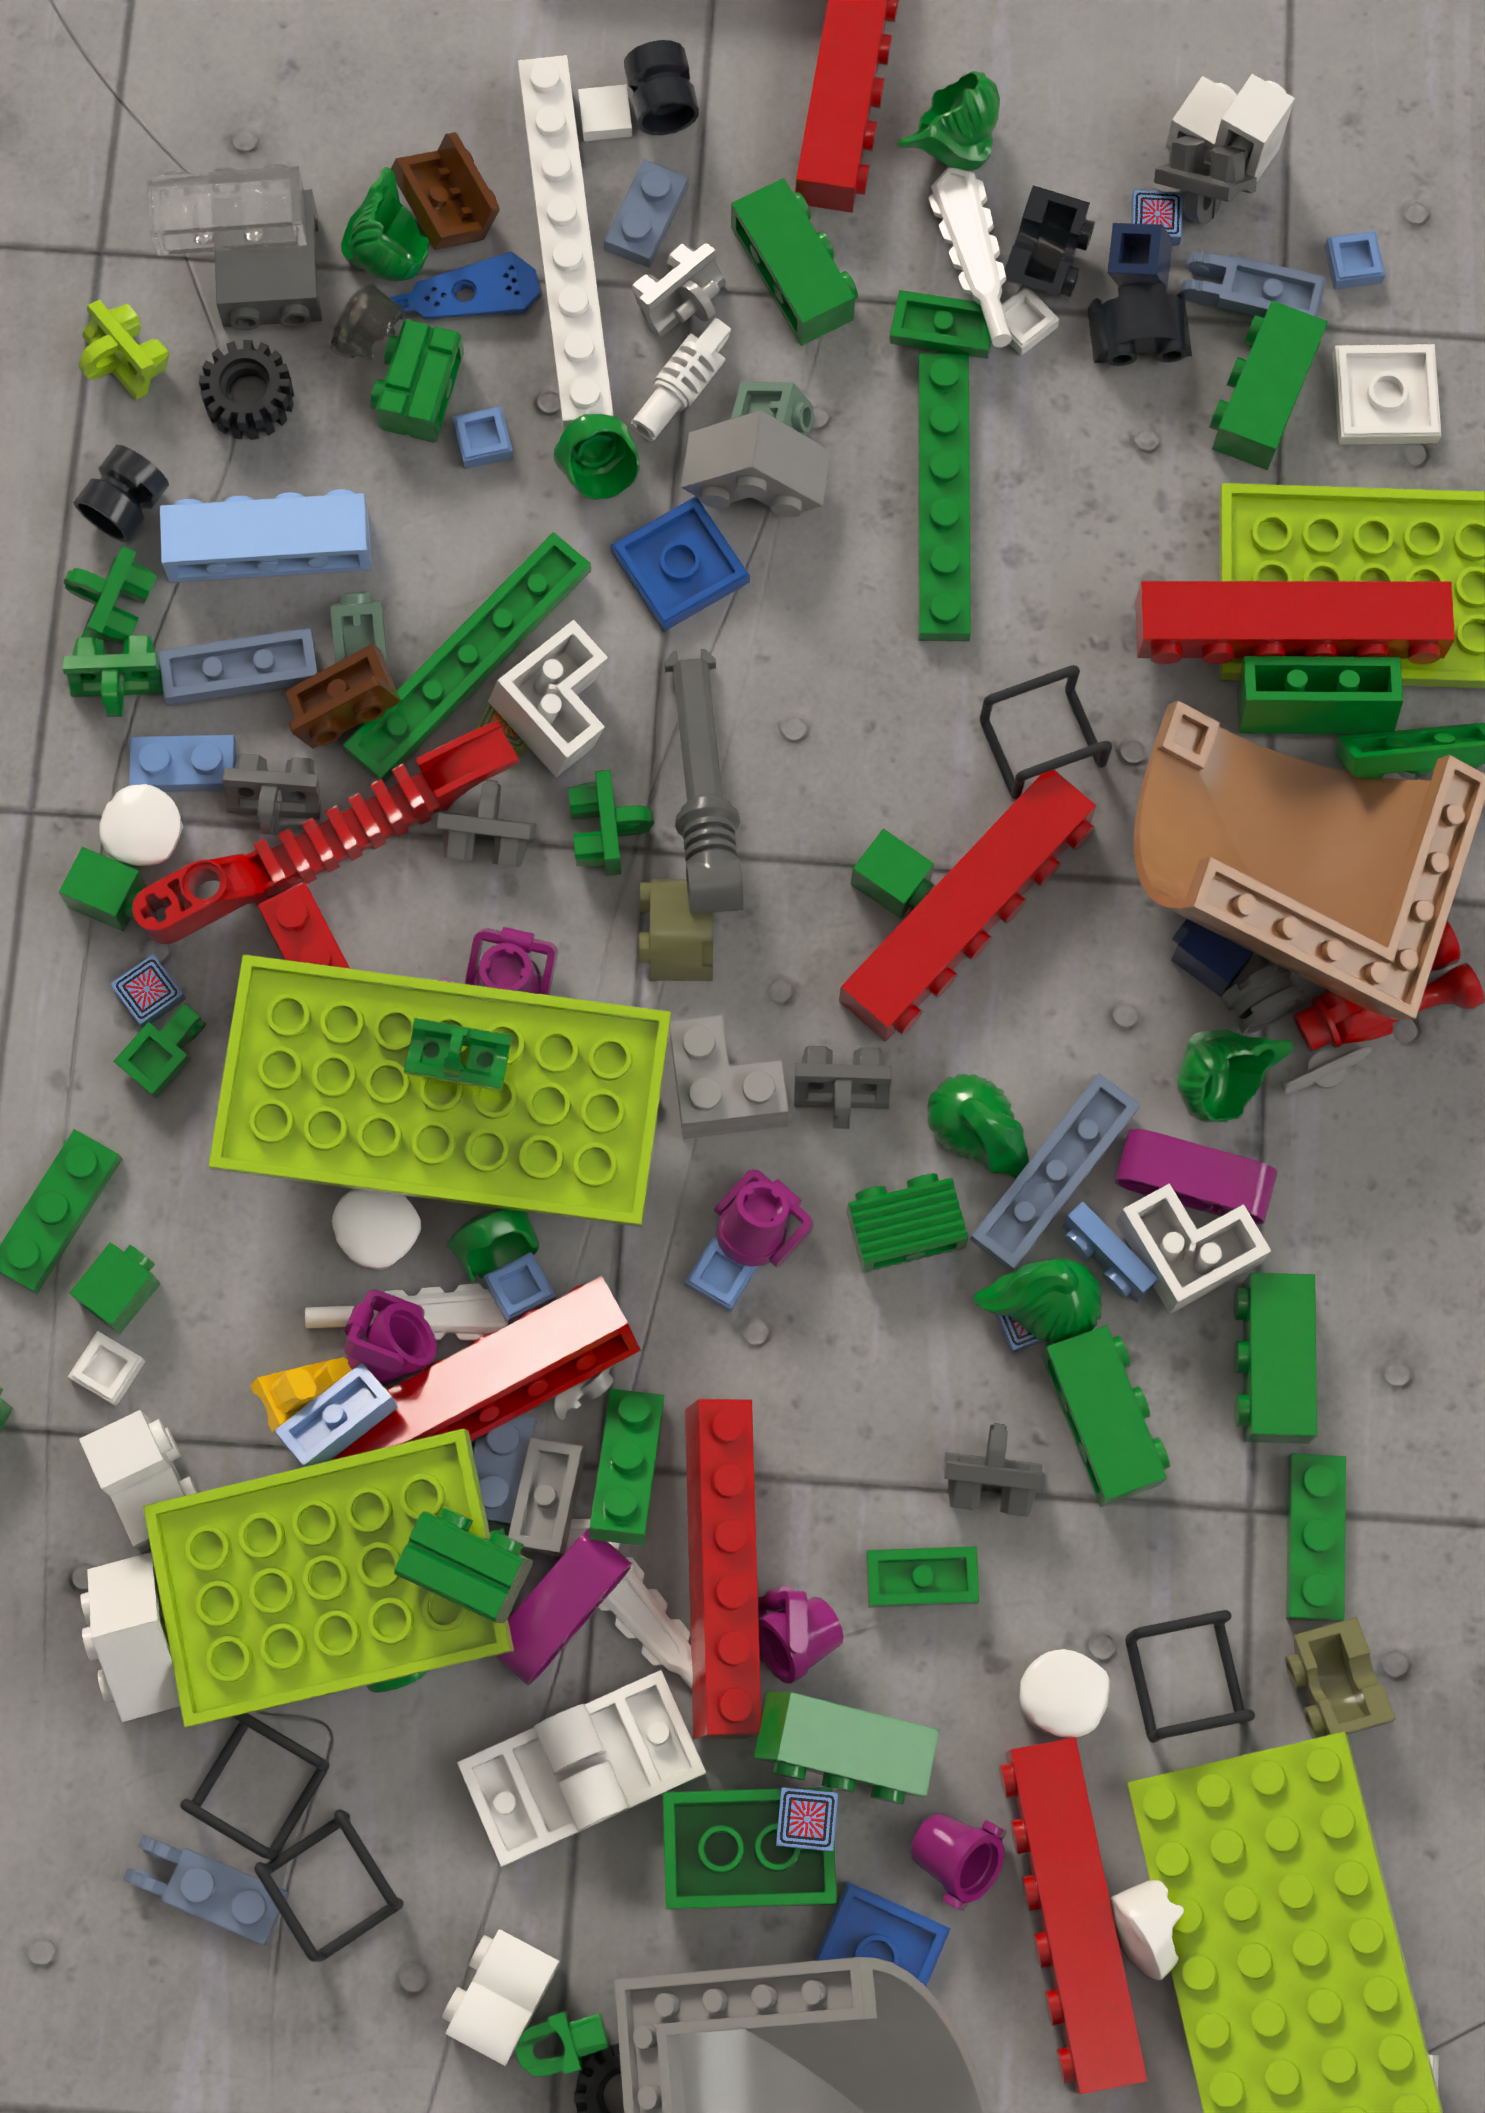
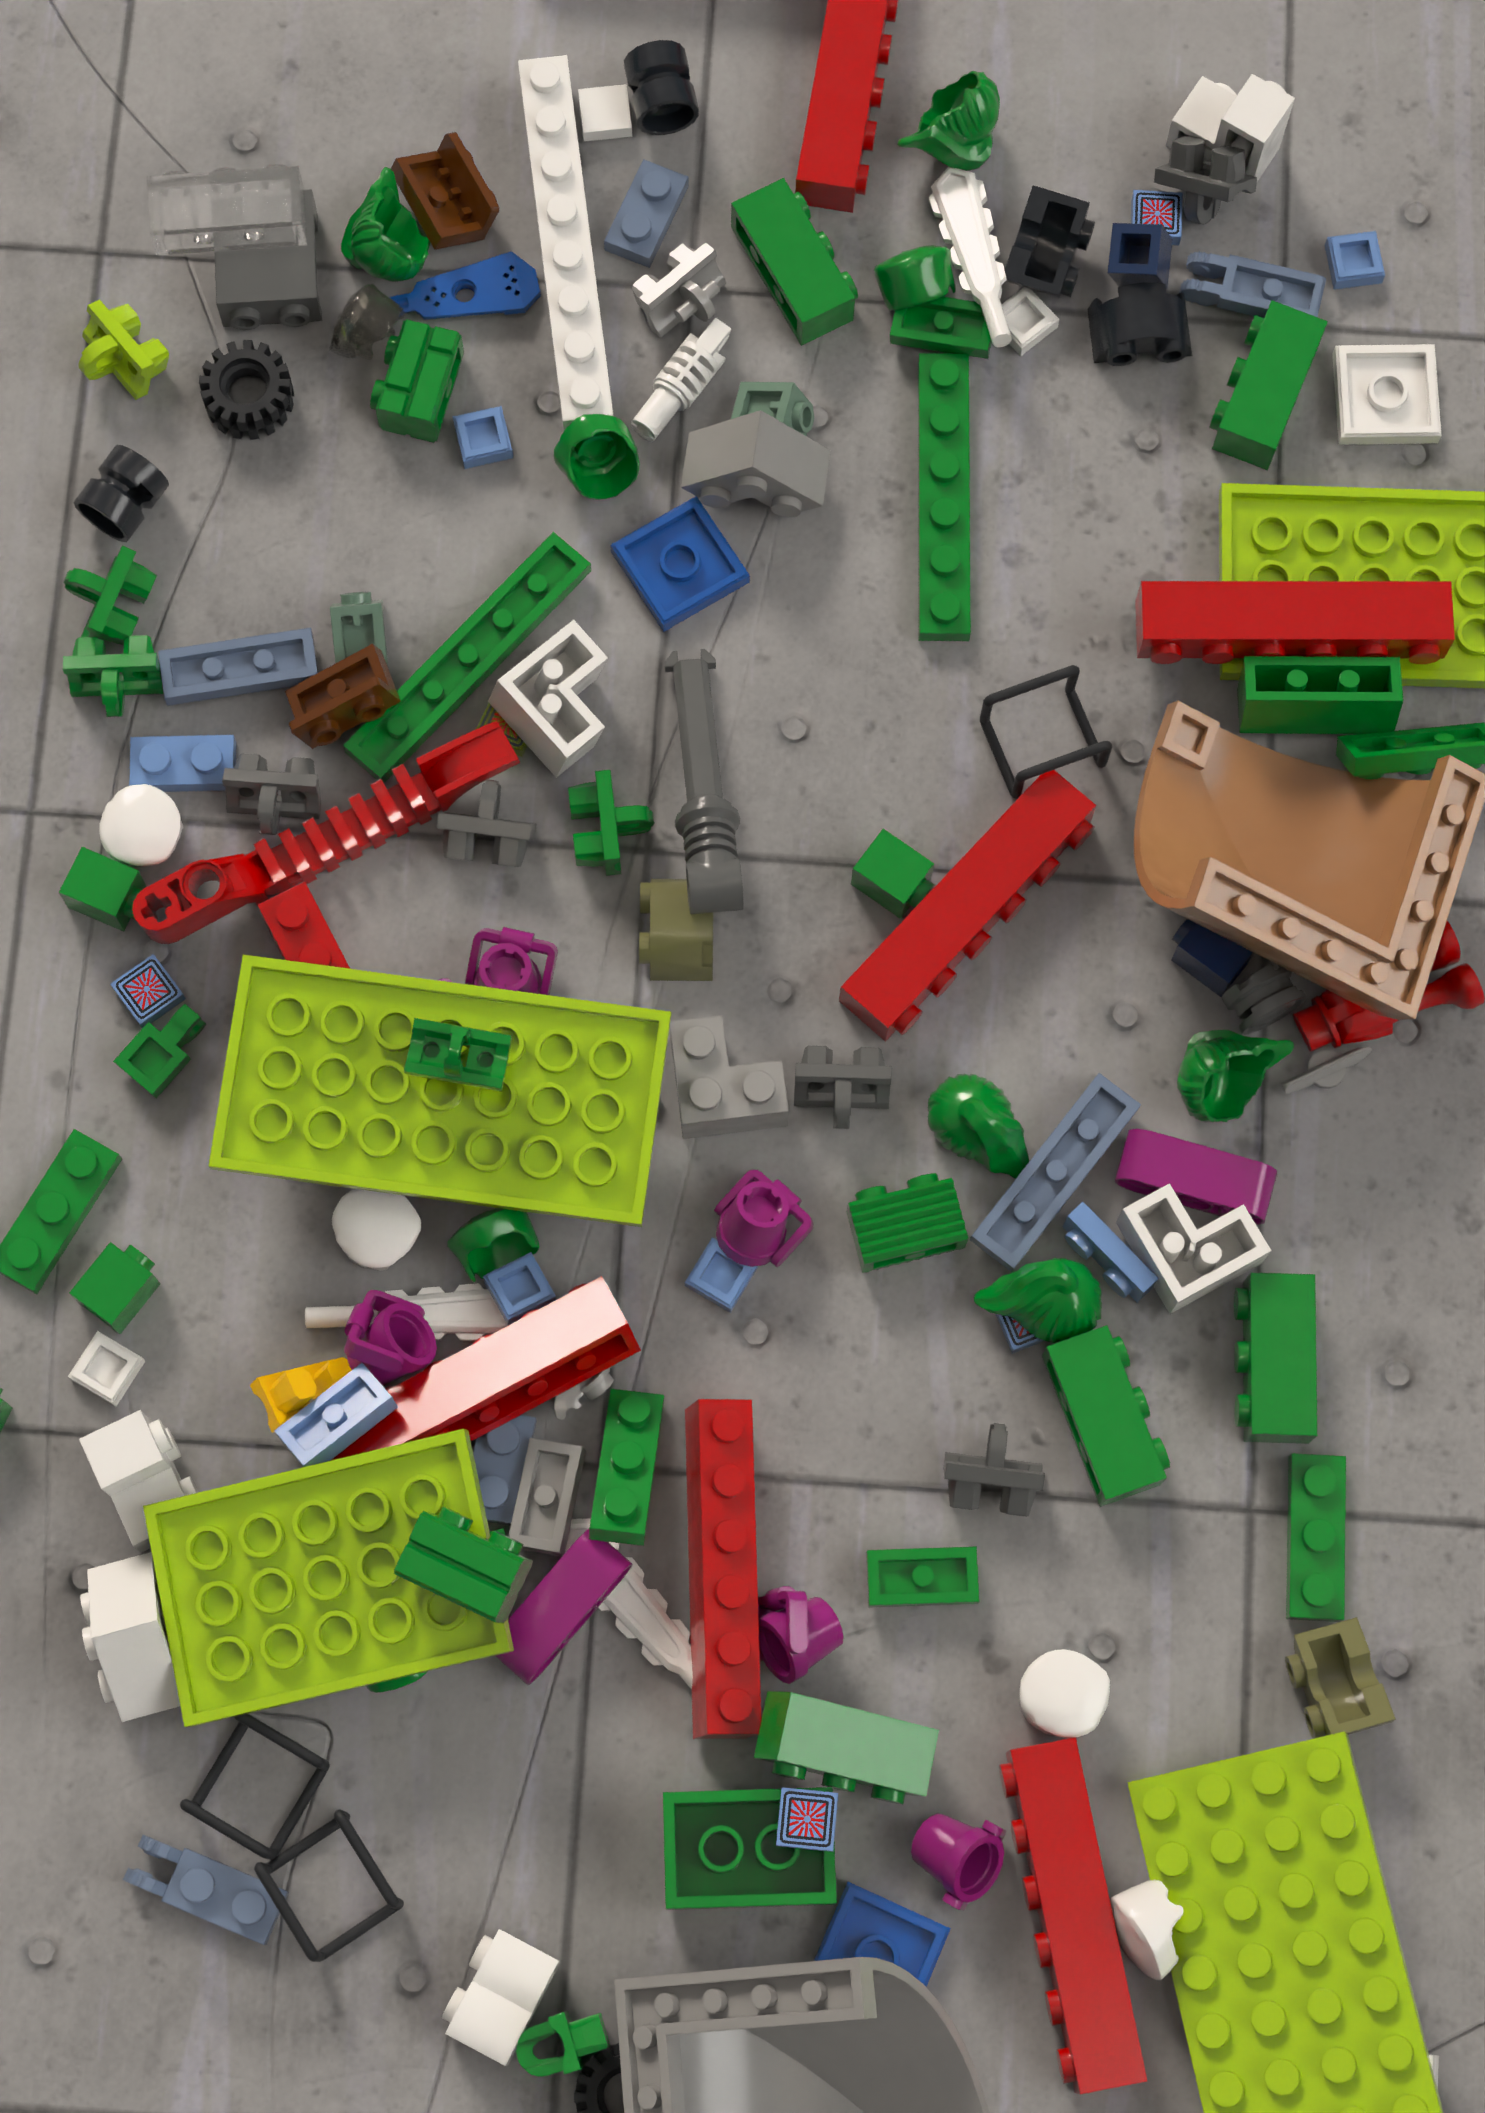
light blue brick [160,489,372,582] -> none
white plate [457,1670,706,1867] -> none
black piece [1125,1610,1255,1743] -> none
none -> green hair [873,245,956,310]

